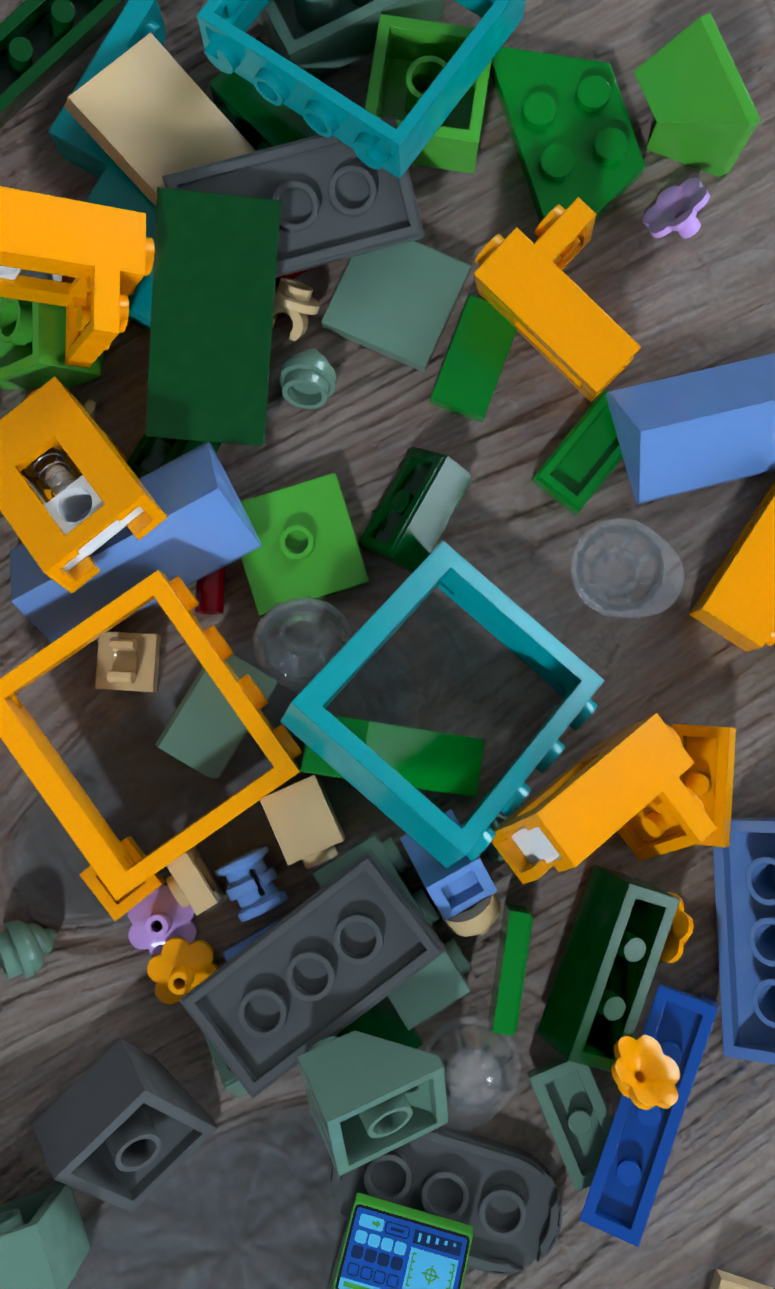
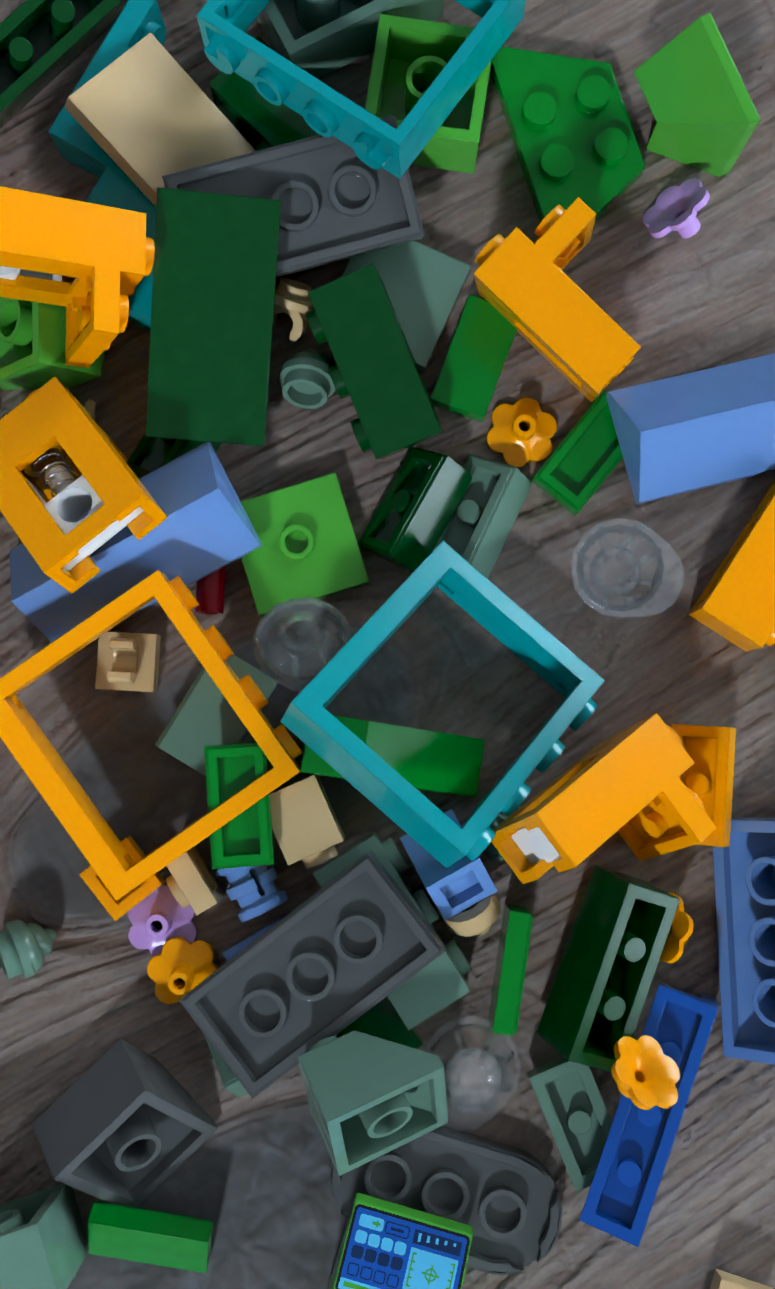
none -> green tile [88,1202,213,1273]
none -> green tile [204,742,274,869]
none -> dark green brick [305,263,444,459]
none -> sand green slope [431,453,531,579]
none -> light orange plant [486,398,557,469]

